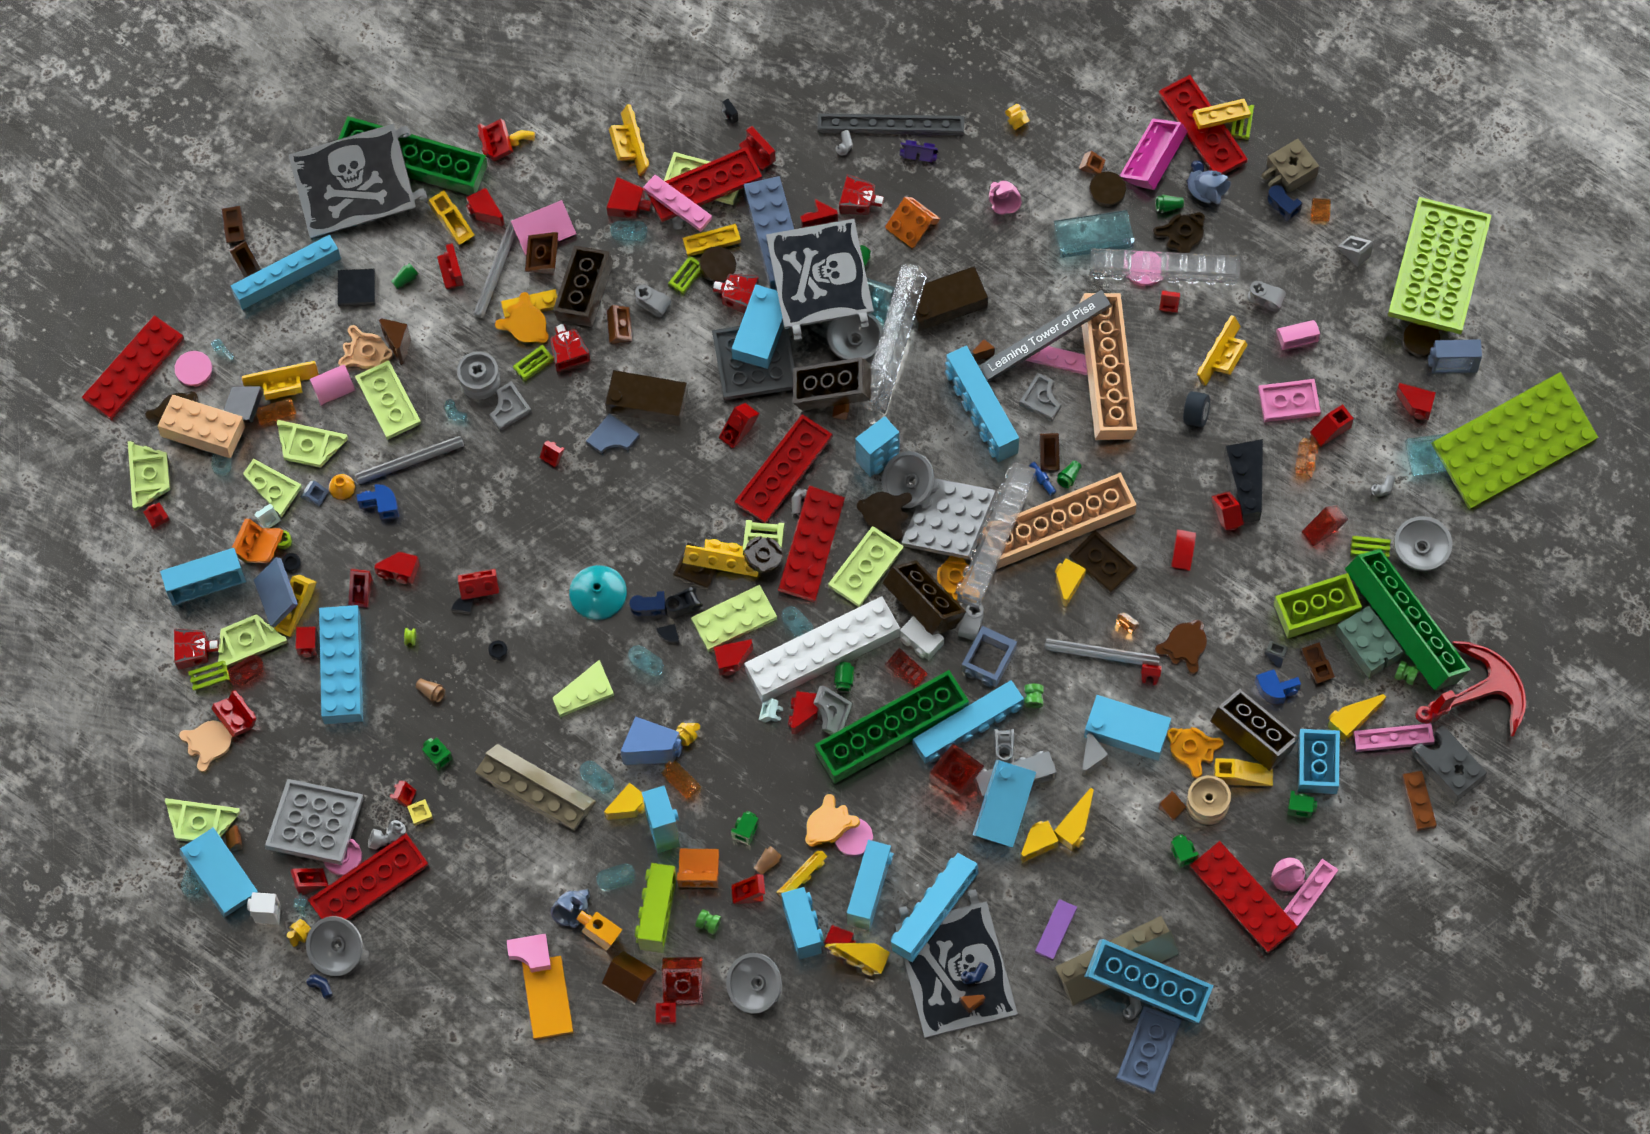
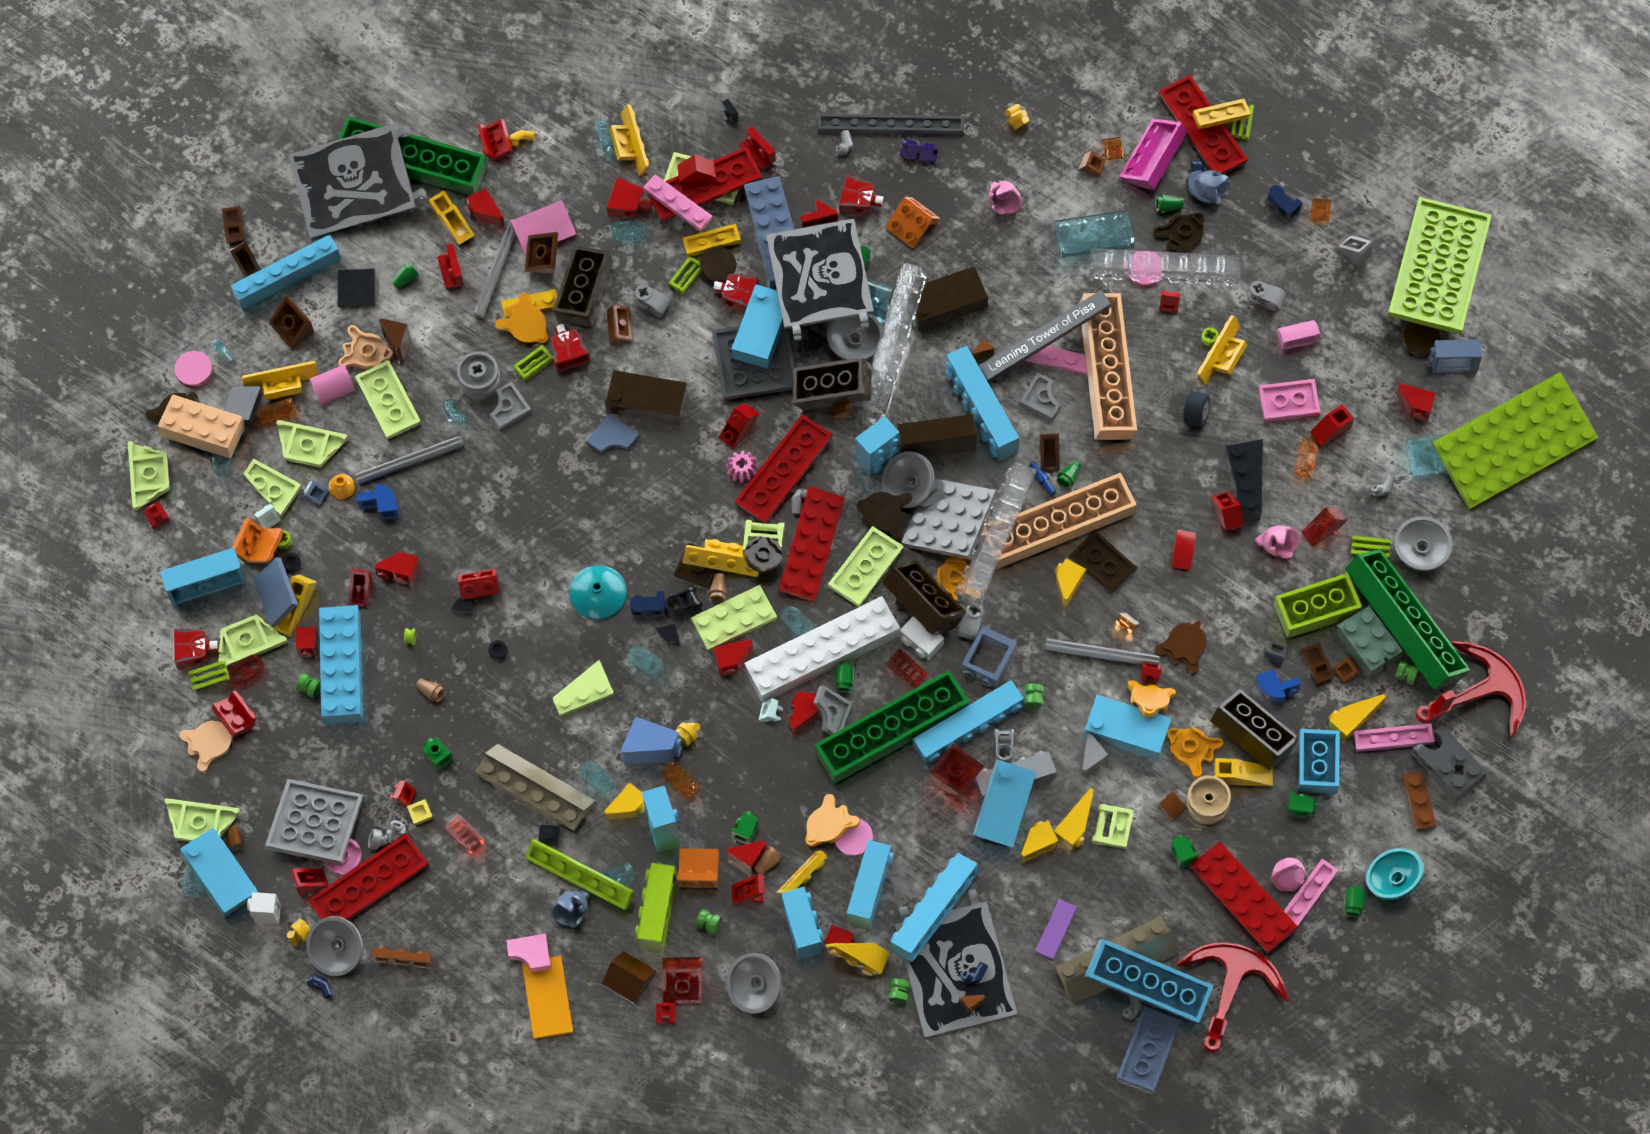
red plate [82,315,184,420] -> none
clear light blue plate [293,893,307,912] -> none
red tile [539,440,564,467] -> none
light orange torso [576,910,623,951] -> none
dark brown tile [1089,171,1126,207] -> none
dark tan hinge [1261,139,1319,192] -> none
none -> reddish brown slope [269,296,314,348]
none -> bright green wheel [296,673,321,698]
none -> dark orange plate [371,946,433,968]
none -> clear red slope [444,814,485,854]
none -> lime plate [525,839,634,910]
none -> black plate [538,825,560,847]
none -> clear light blue plate [594,117,613,152]
none -> red slope [677,154,716,183]
none -> medium nougat cone [708,573,727,603]
none -> bright pink gear [726,450,758,483]
none -> red slope [727,840,767,872]
none -> bright green wheel [888,978,910,1004]
none -> dark brown brick [898,414,976,457]
none -> yellowish green plate [1091,804,1134,849]
none -> clear orange slope [1102,137,1123,160]
none -> light orange tile [1127,680,1176,717]
none -> piece [1175,942,1289,1053]
none -> lime bush [1201,327,1219,347]
none -> bright pink helmet [1254,526,1299,558]
none -> dark orange slope [1333,656,1363,684]
none -> green brick [1344,886,1365,916]
none -> teal dish [1366,848,1424,900]

